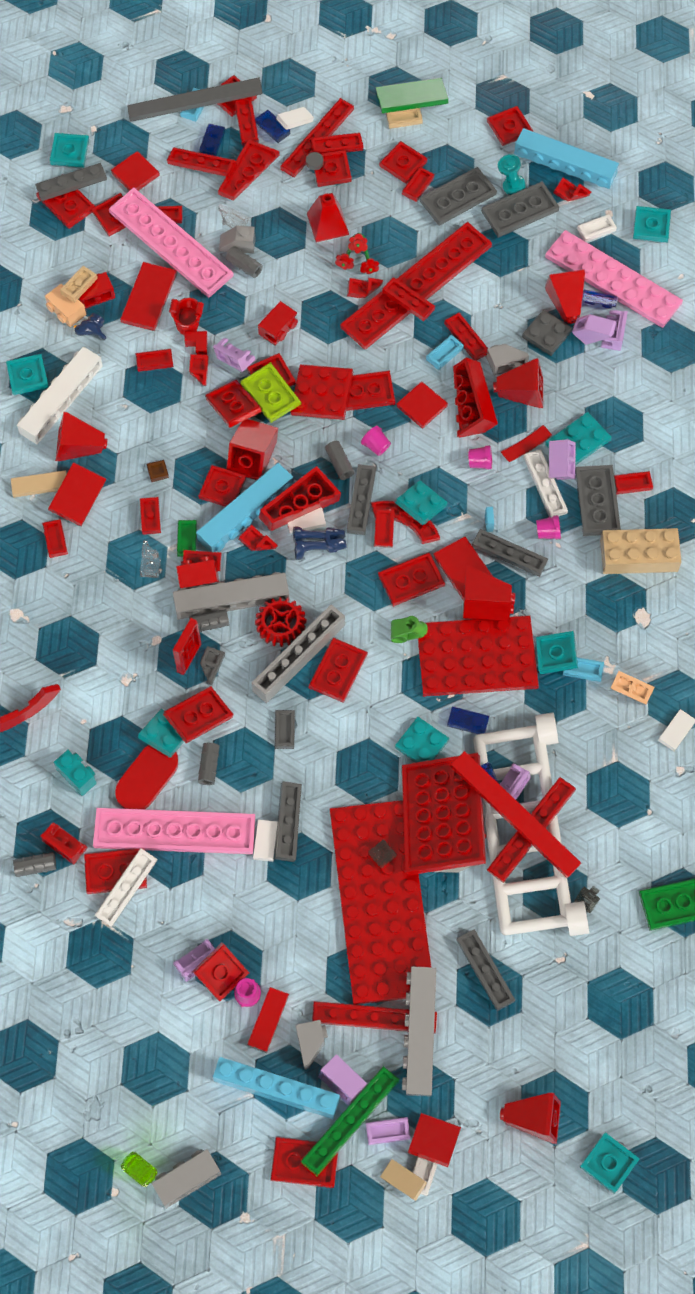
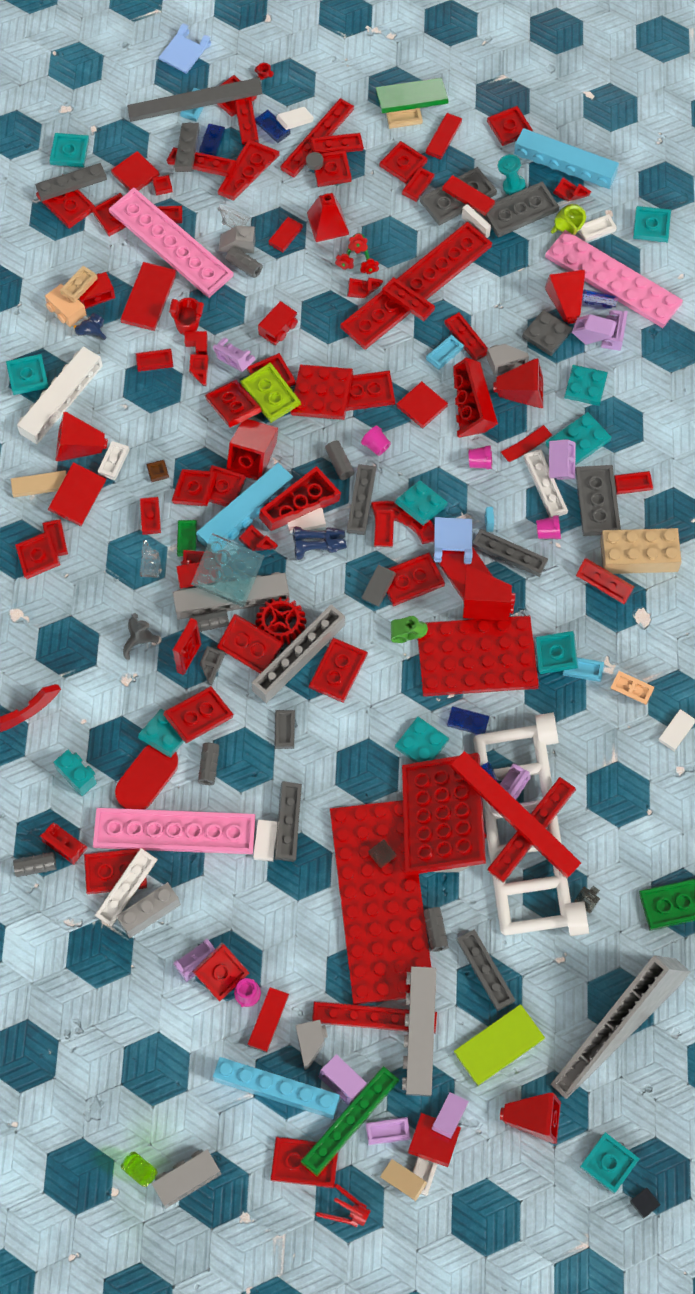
none -> red tile [15,531,61,579]
none -> white plate [98,441,130,480]
none -> light grey brick [116,882,181,939]
none -> dark grey piece [123,613,159,660]
none -> red tile [152,175,173,196]
none -> light blue flag [159,23,211,74]
none -> red tile [172,469,217,507]
none -> dark grey plate [174,122,200,172]
none -> clear light blue plate [191,533,264,607]
none -> red tile [217,614,284,674]
none -> red plate [255,63,274,80]
none -> red tile [268,217,303,252]
none -> red plant [315,1184,371,1228]
none -> dark grey tile [362,565,396,607]
none -> dark grey axle [423,907,449,952]
none -> red tile [426,113,462,160]
none -> lavender tile [432,1092,469,1139]
none -> light blue flag [434,517,473,564]
none -> red tile [442,175,495,216]
none -> lime tile [454,1004,545,1086]
none -> white tile [462,204,491,238]
none -> lime piece [551,204,586,235]
none -> light grey slope [551,955,690,1099]
none -> teal plate [564,364,608,406]
none -> red plate [576,558,634,604]
none -> black tile [630,1188,661,1219]

